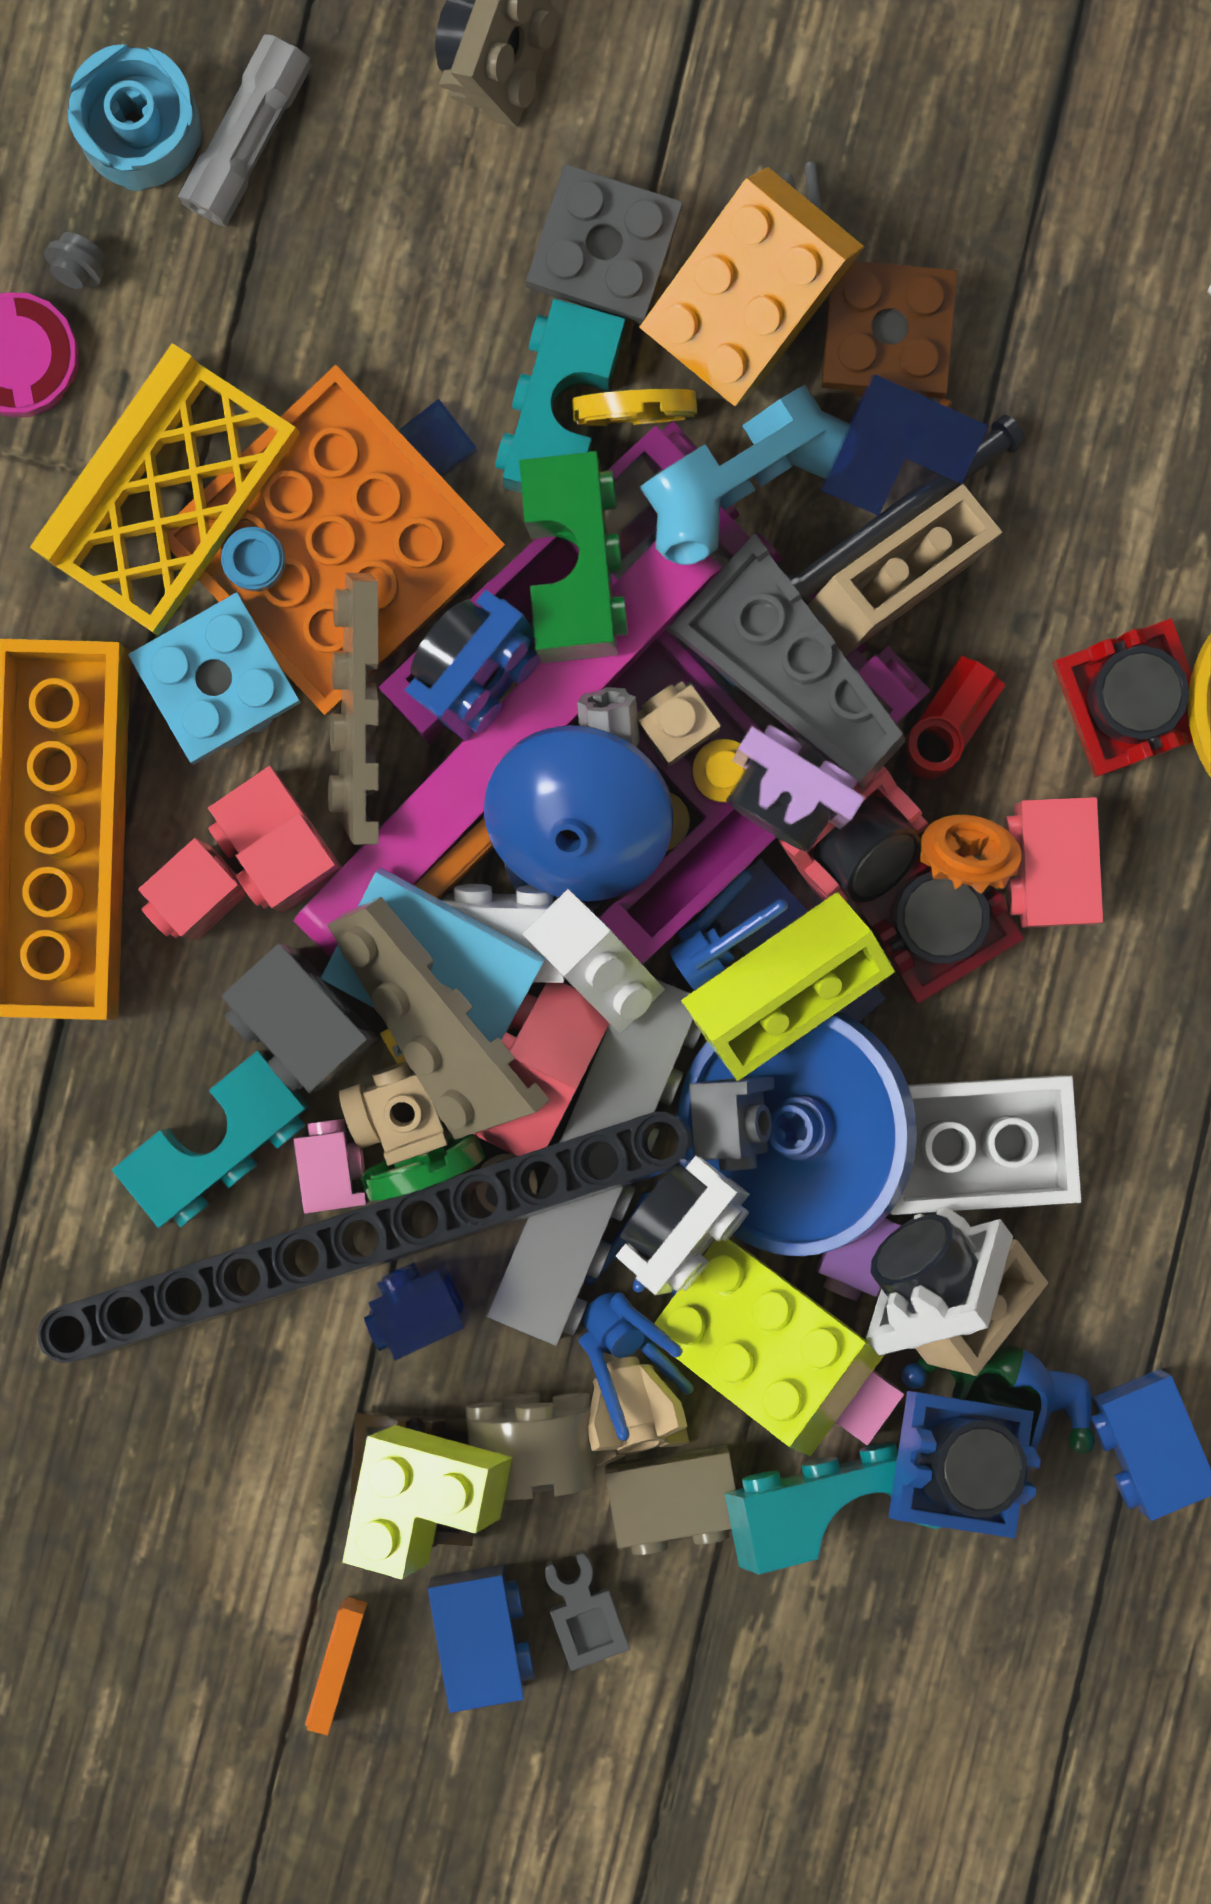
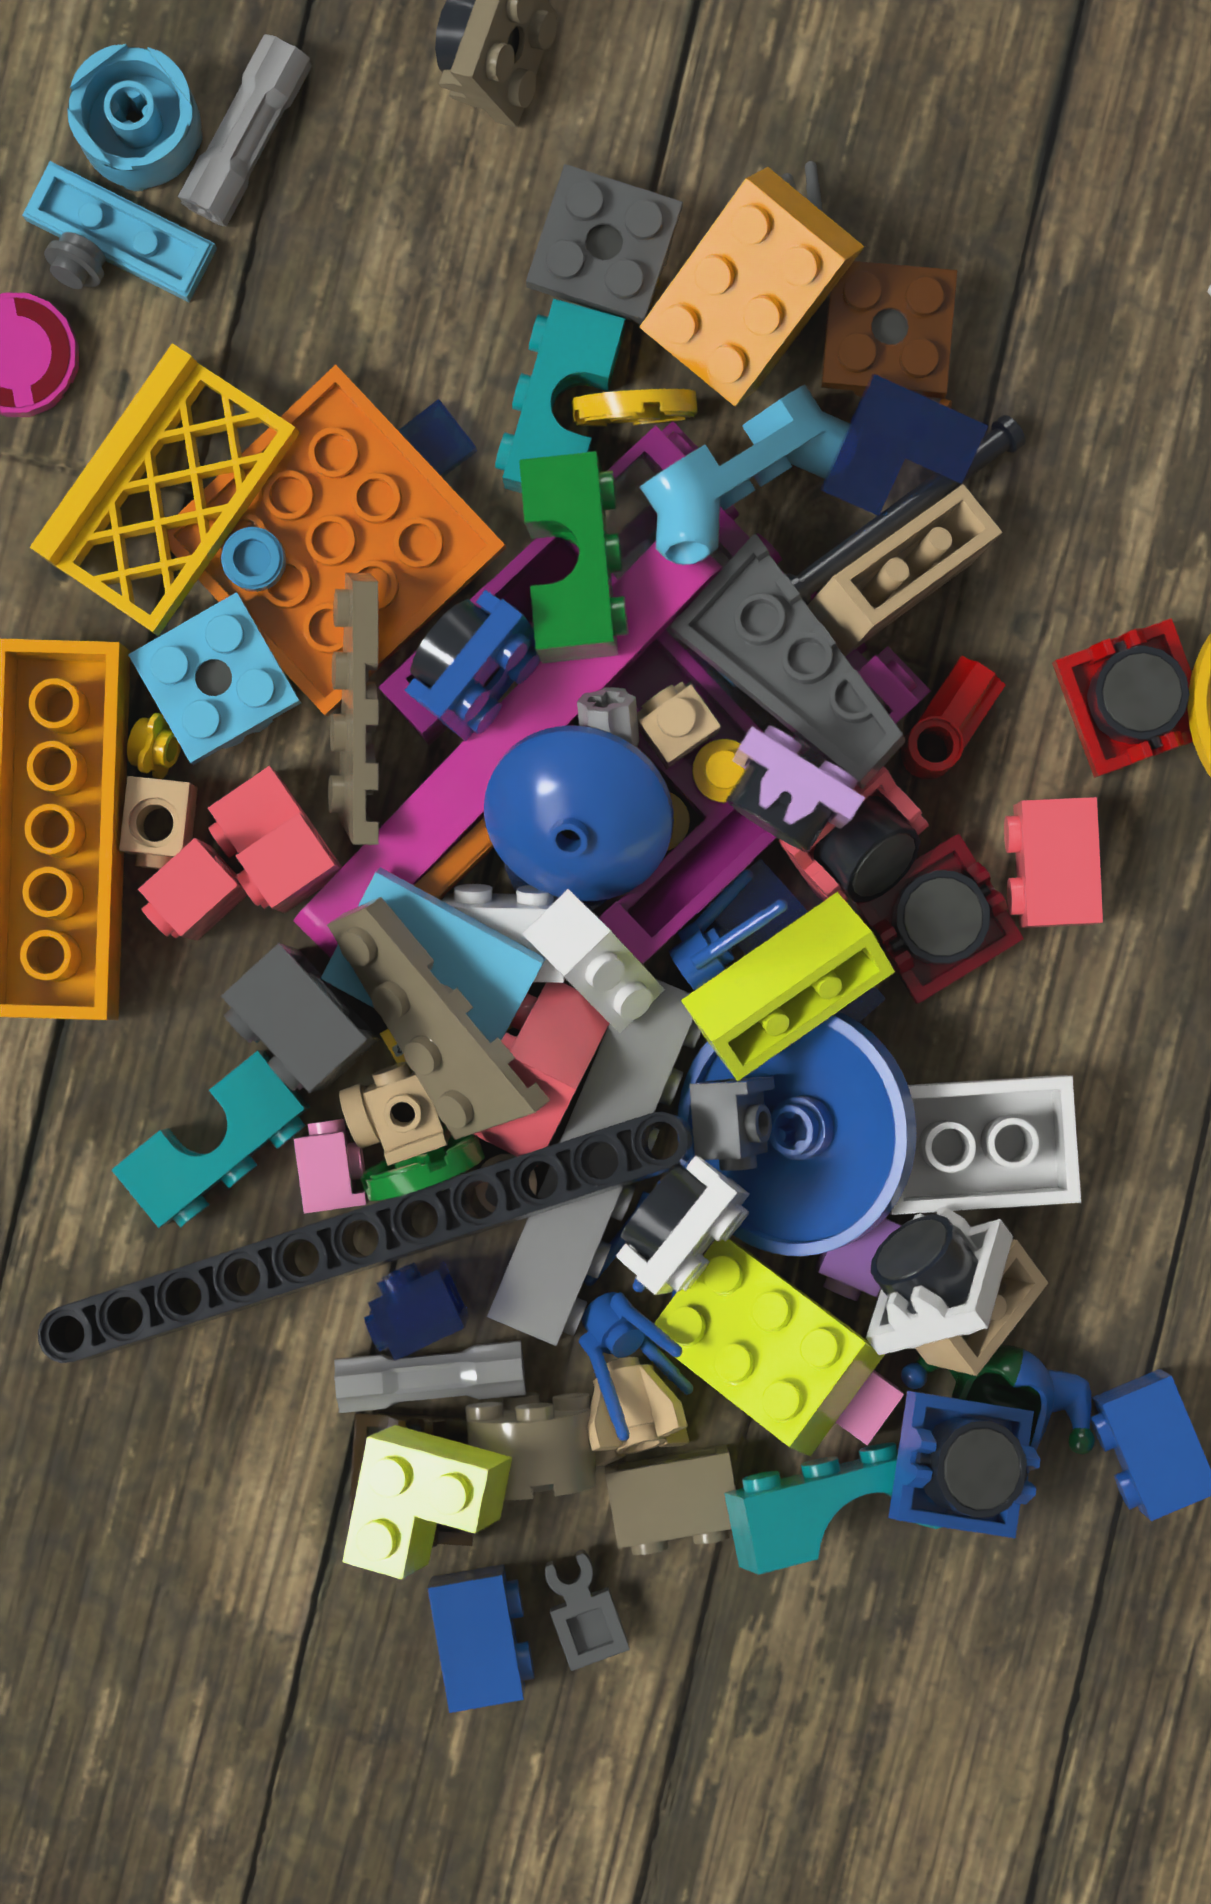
orange tile [305,1596,368,1736] -> none
orange gear [920,815,1021,894] -> none
none -> medium azure tile [22,161,217,303]
none -> tan brick [119,776,198,869]
none -> yellow plate [127,713,181,779]
none -> light grey axle [334,1340,526,1413]

